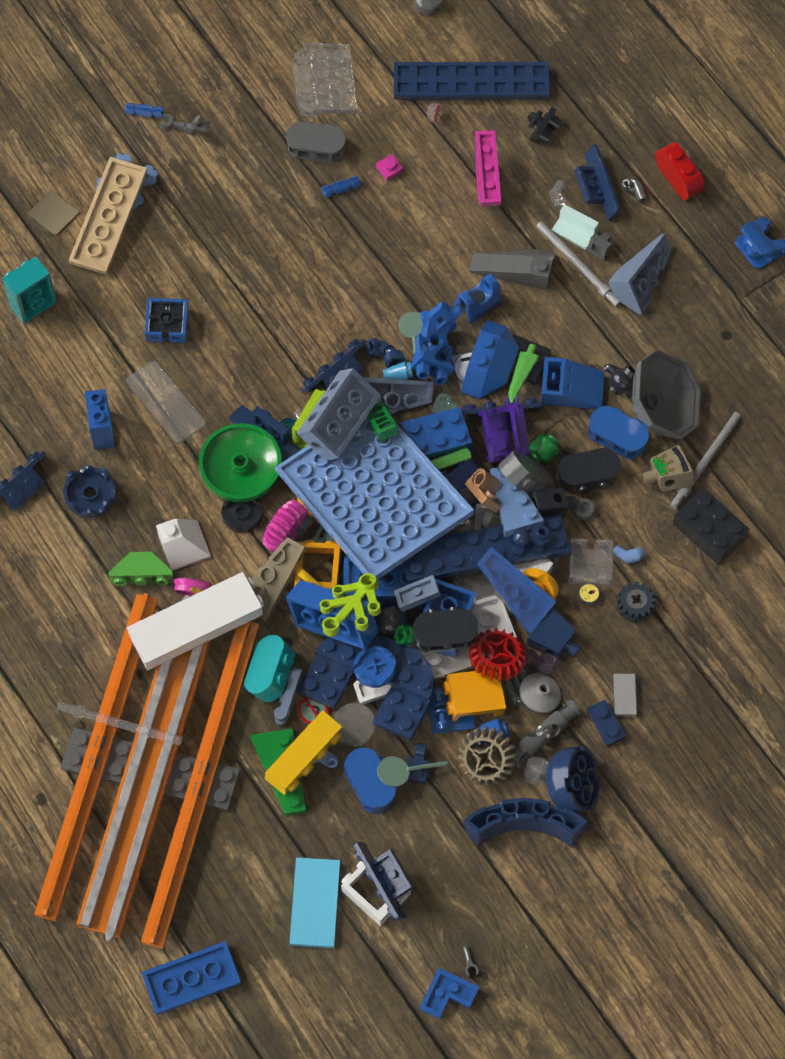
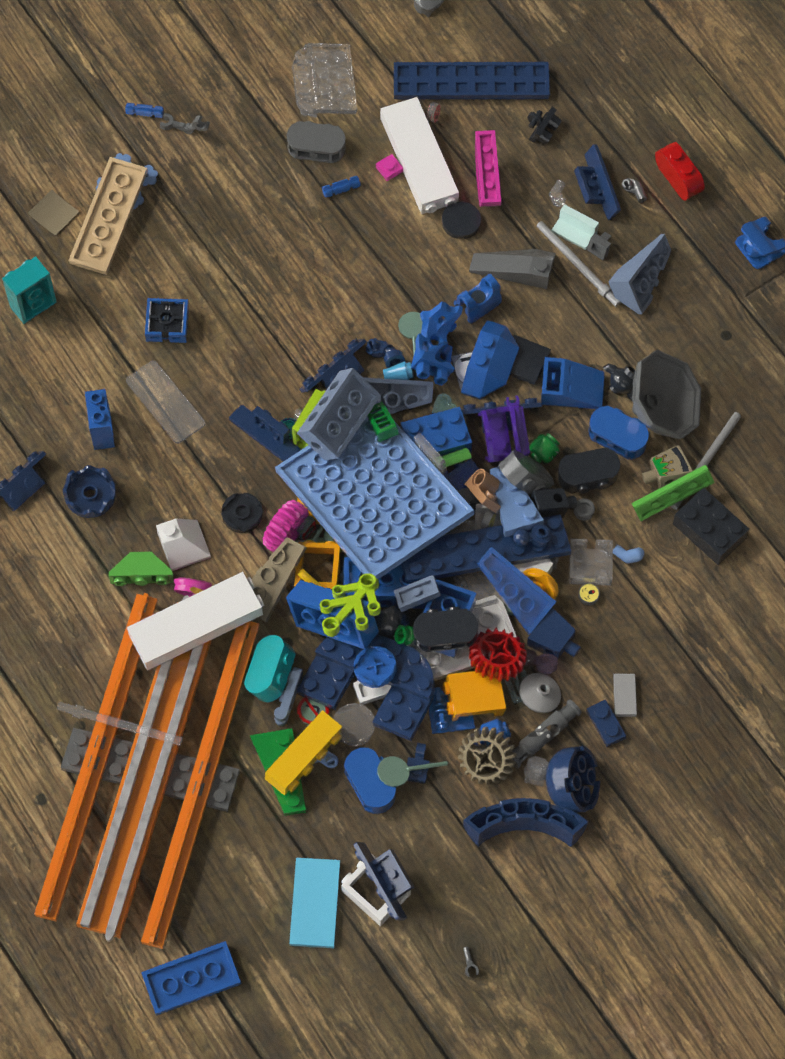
green dish [199,423,282,502] -> none
blue plate [420,968,479,1019] -> none
bright green bar [508,344,539,403] -> none
black wheel [617,582,656,623] -> none
none -> white brick [381,97,459,214]
none -> clear tile [414,433,446,474]
none -> black tile [442,201,481,239]
none -> bright green tile [631,465,715,521]

